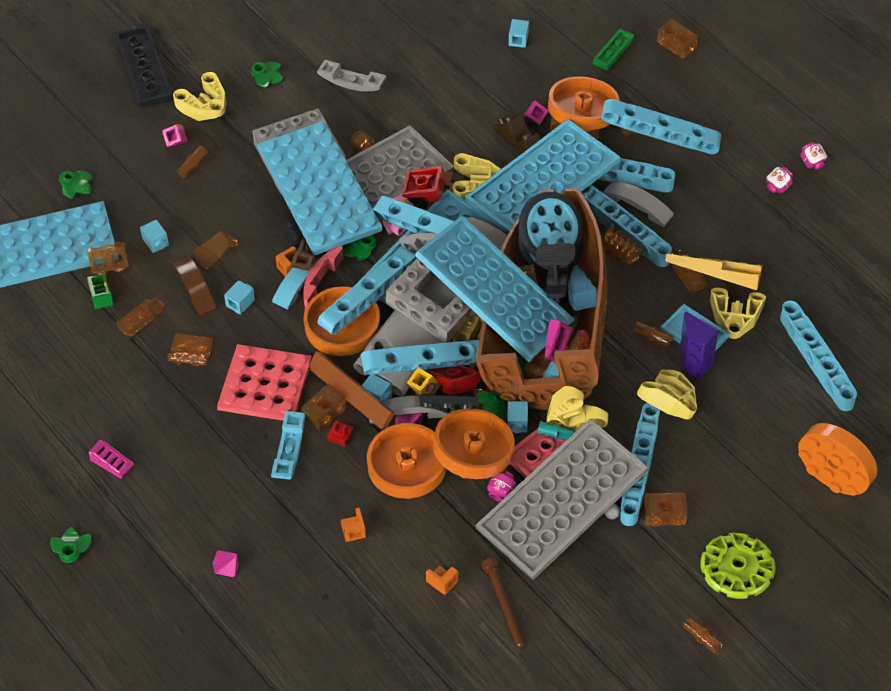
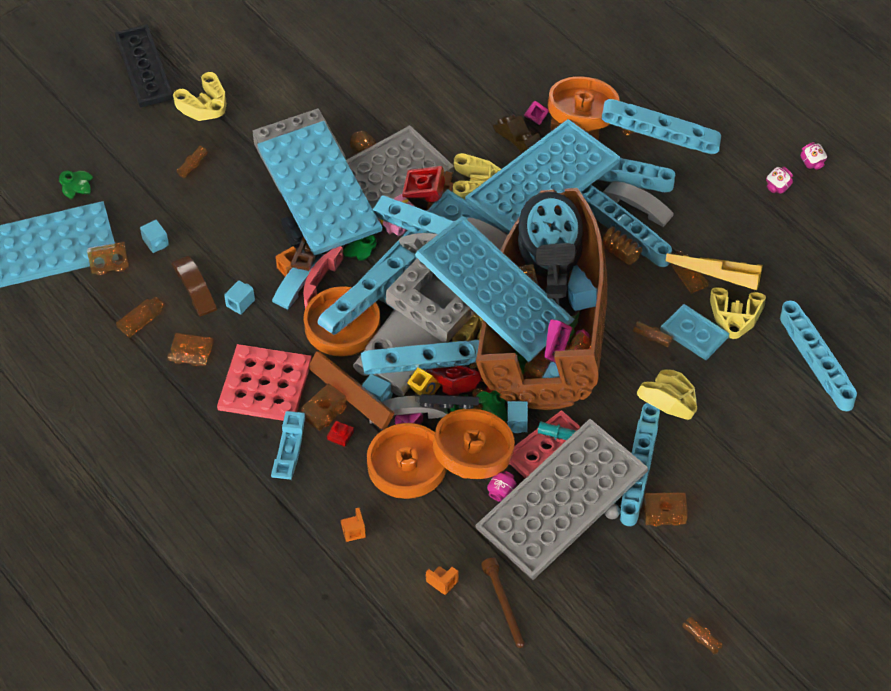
green plate [50,527,91,563] -> none
green slope [87,274,113,309] -> none
dark pink slope [89,439,134,479] -> none
dark pink slope [162,124,188,147] -> none
clear orange piece [194,231,239,270] -> none
dark pink slope [213,550,239,577] -> none
green plate [251,62,283,88] -> none
light grey slope [317,60,387,91] -> none
medium azure brick [509,19,529,48] -> none
light yellow connector [546,386,608,431] -> none
green plate [593,29,635,71] -> none
clear orange brick [657,19,698,59] -> none
dark purple slope [680,311,718,380] -> none
lime plate [700,533,776,599] -> none
orange piece [799,423,877,496] -> none

